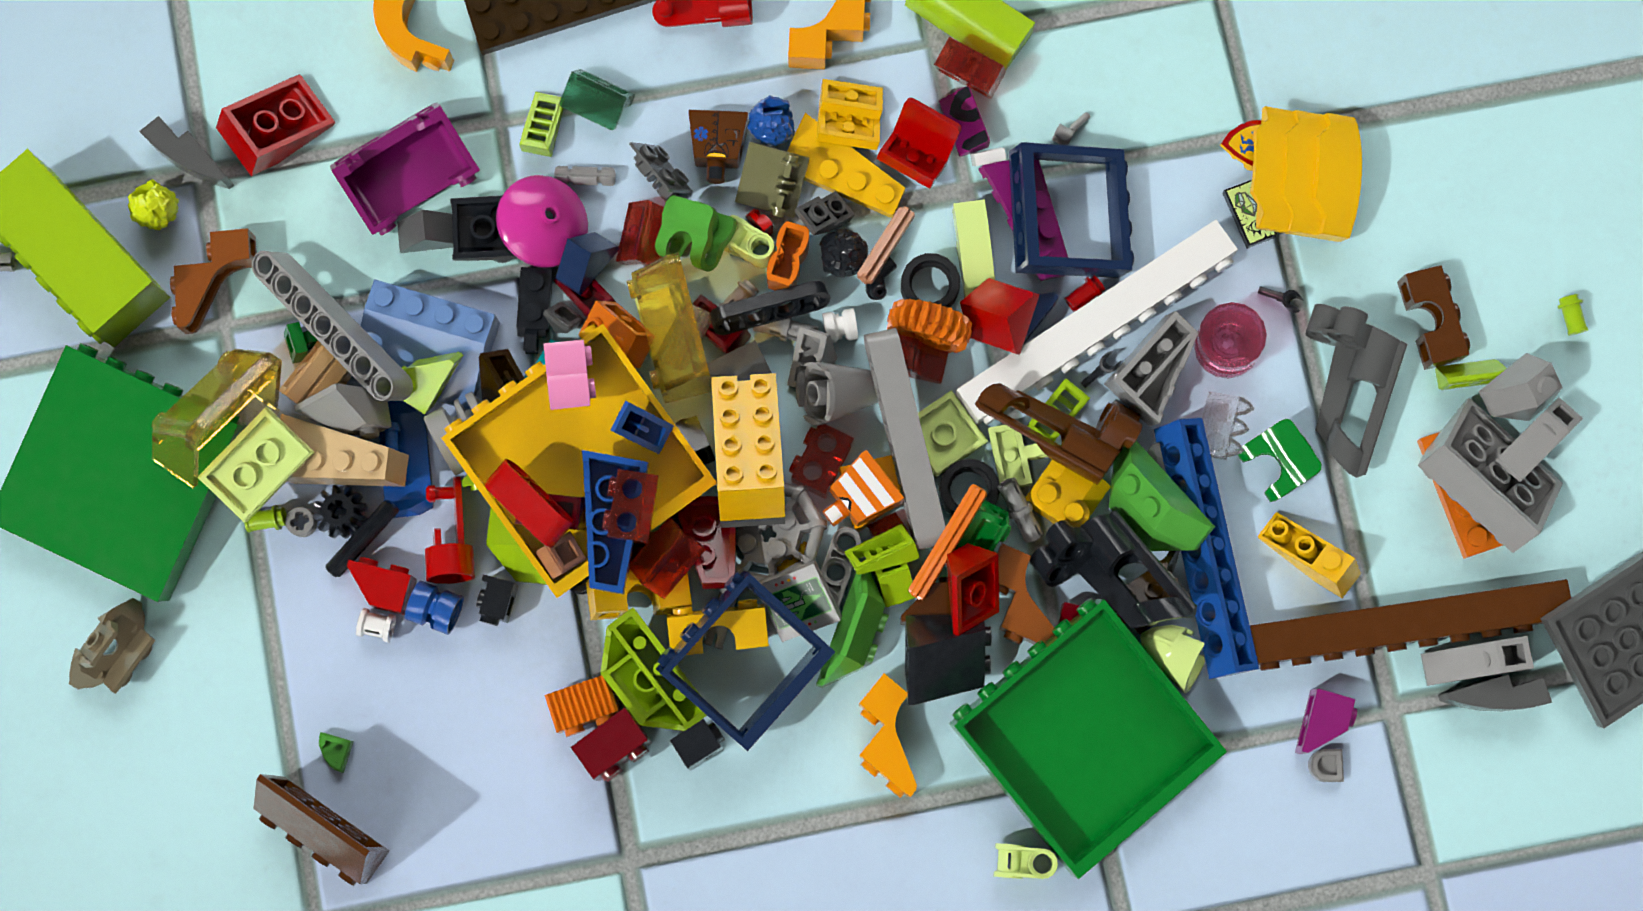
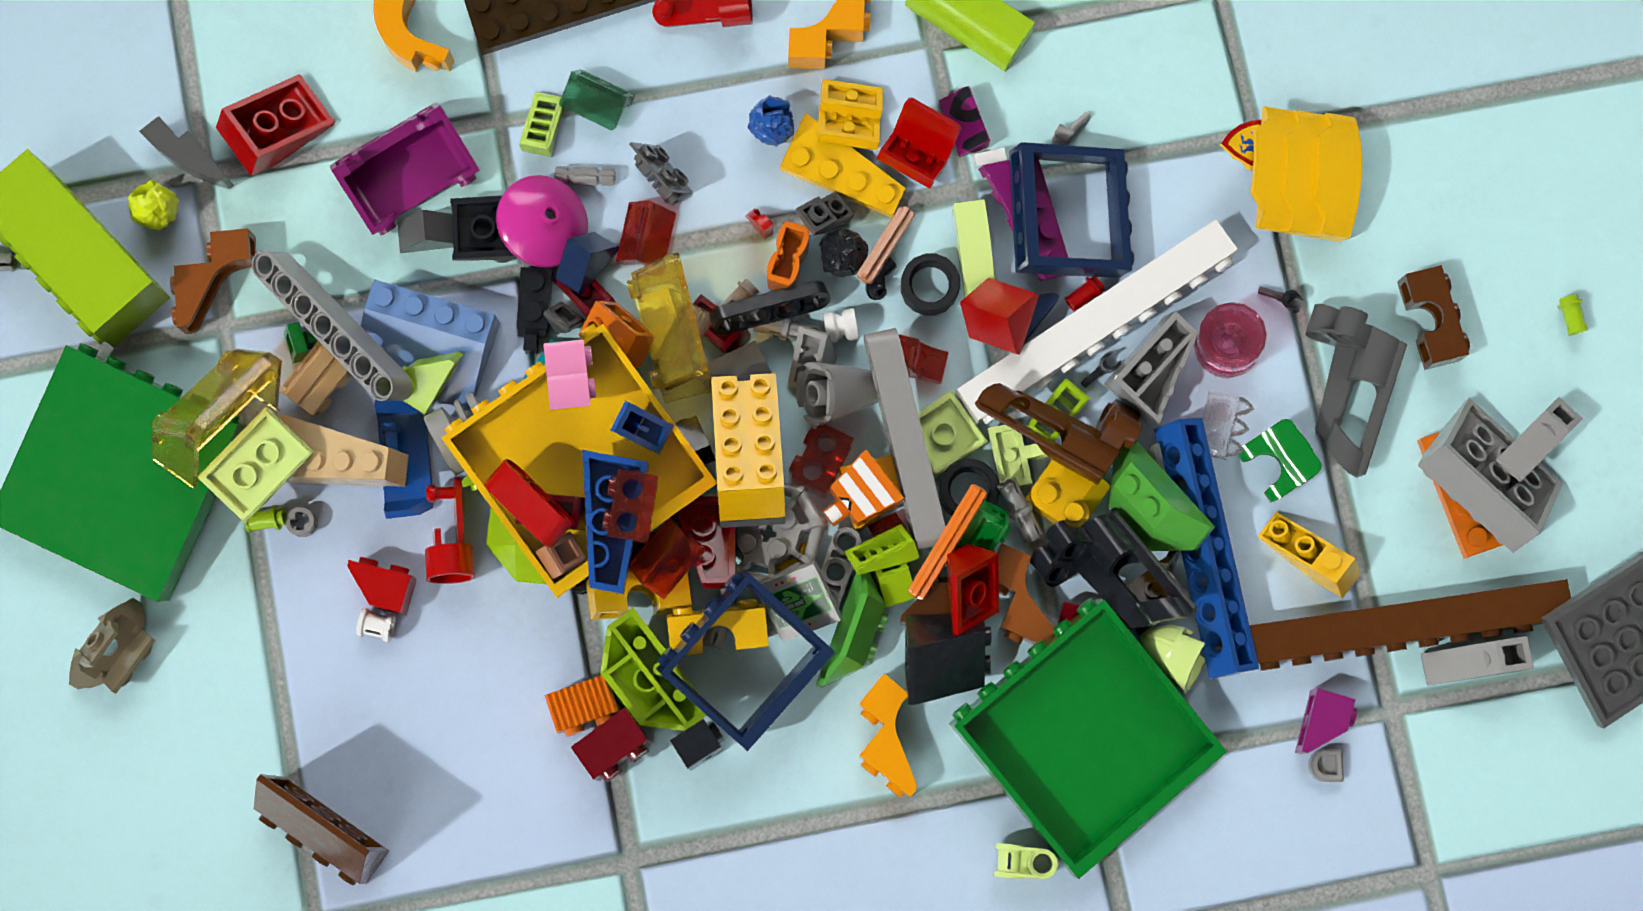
light grey slope [294,383,392,440] -> none
black gear [313,485,369,539] -> none
bright green tile [319,732,354,773] -> none
black axle [325,500,399,577] -> none
blue wheel [405,580,464,635] -> none
black brick [476,574,519,626] -> none
dark brown slope [479,349,525,403] -> none
bright green piece [655,195,737,272] -> none
reddish brown torso [689,109,749,184] -> none
yellowish green piece [724,215,776,268] -> none
olive hinge [735,142,810,218] -> none
orange gear [887,298,972,353] -> none
clear red brick [934,37,1006,99] -> none
tile [1222,180,1277,249] -> none
lime slope [1435,359,1507,390] -> none
dark grey slope [1438,674,1552,711] -> none
light grey slope [1479,353,1562,421] -> none

